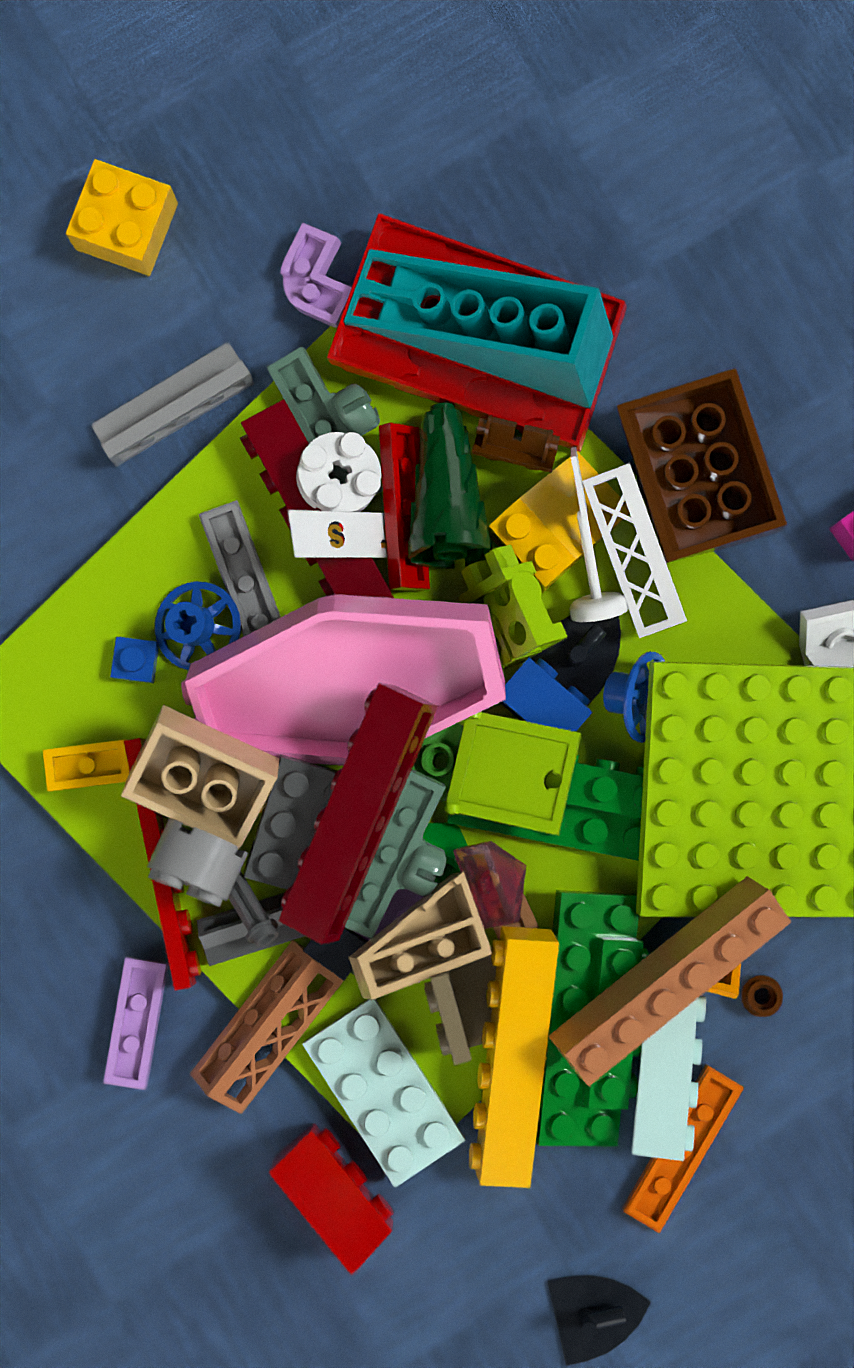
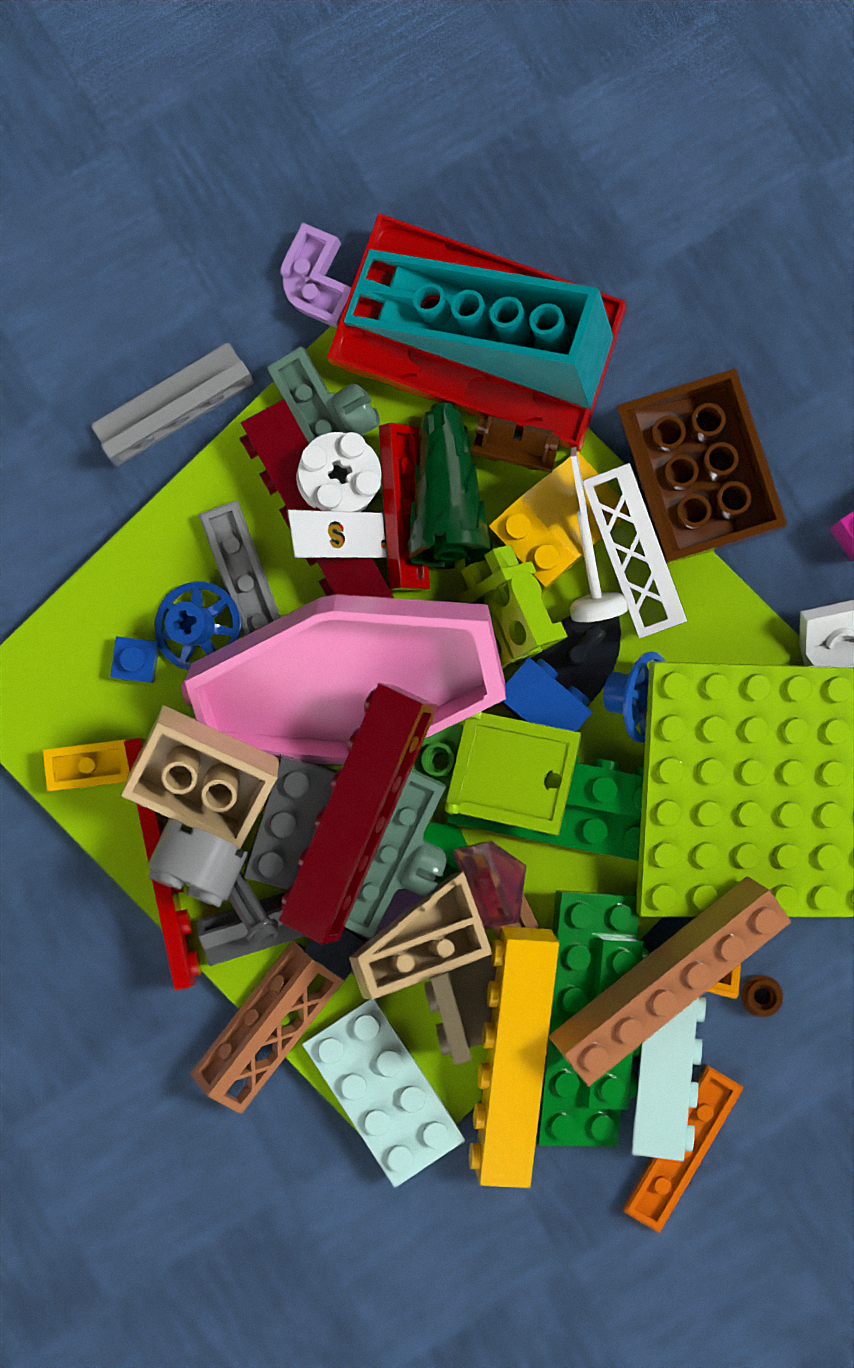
yellow brick [65,159,178,276] -> none
lavender plate [103,956,169,1090] -> none
red slope [268,1123,394,1275] -> none
black shield [547,1274,651,1366] -> none

